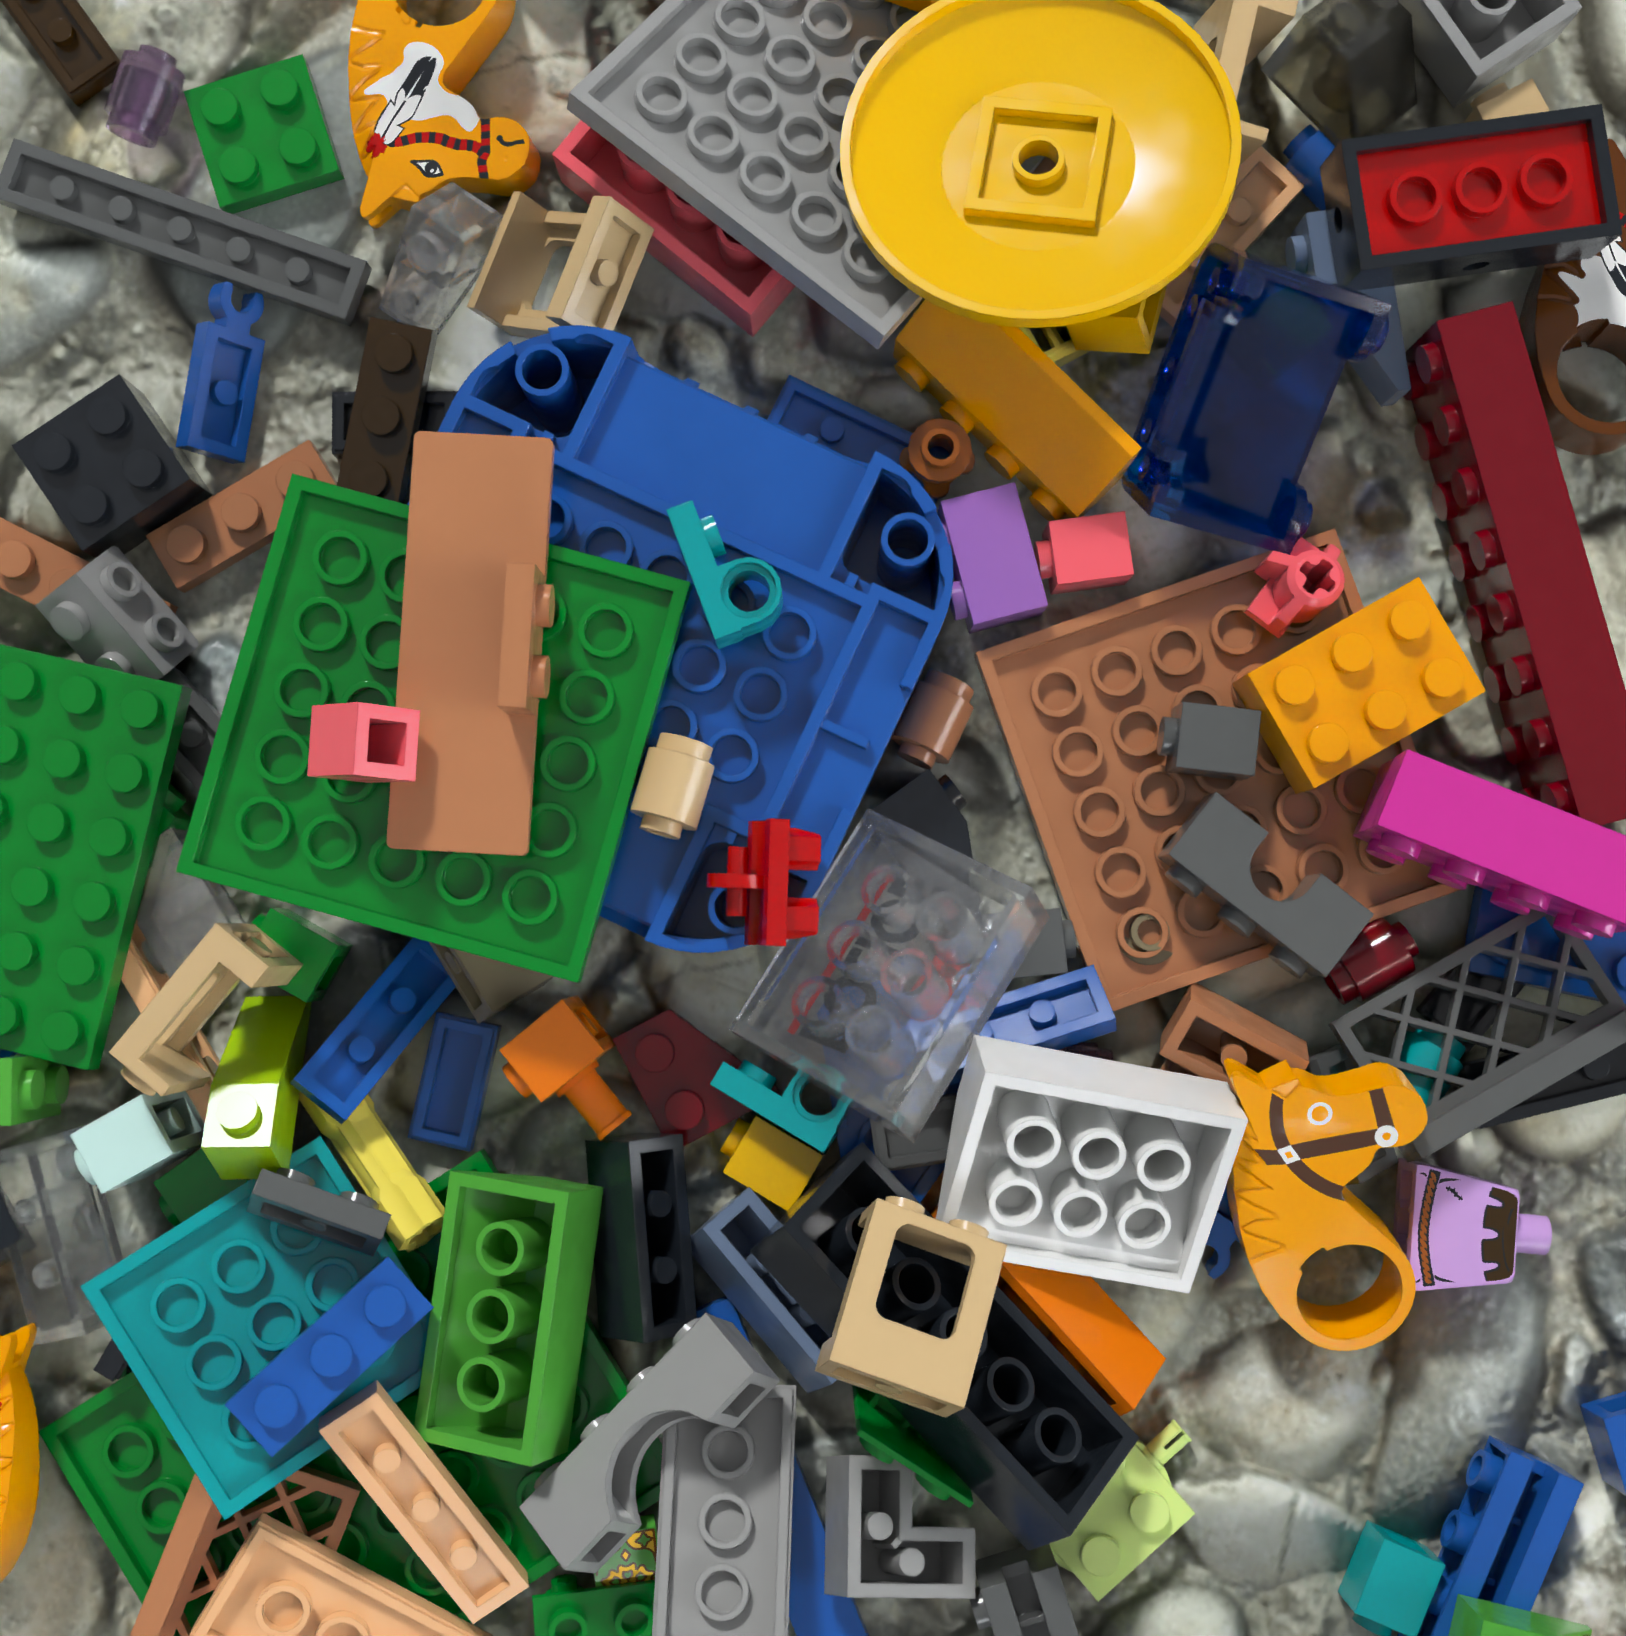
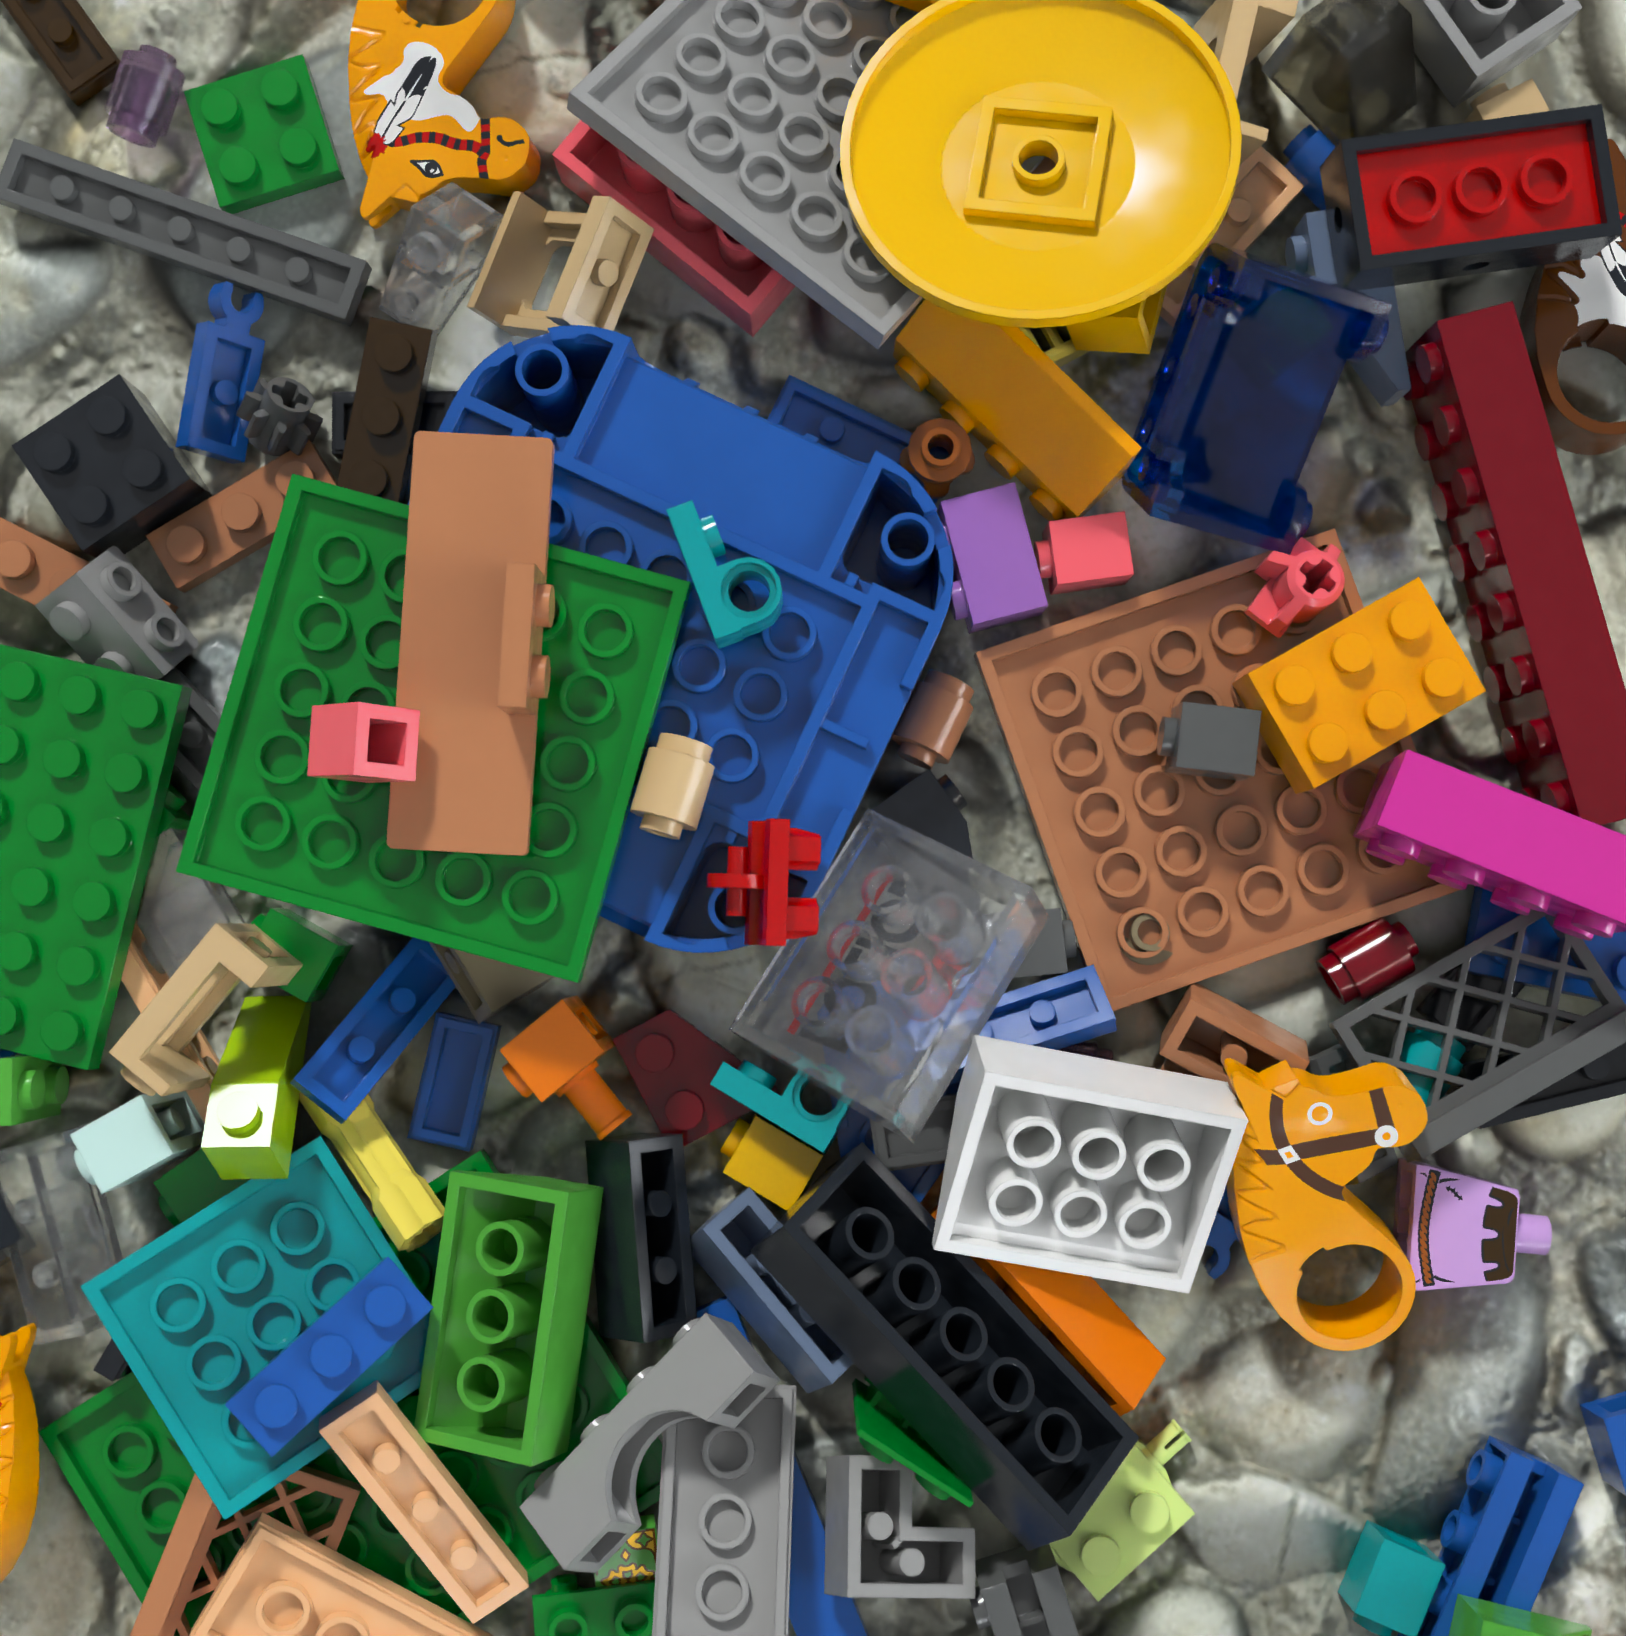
dark grey plate [246,1168,391,1256] -> none
tan window [815,1196,1007,1418] -> none
dark grey arch [1158,792,1374,979] -> none
none -> dark grey gear [236,377,323,456]

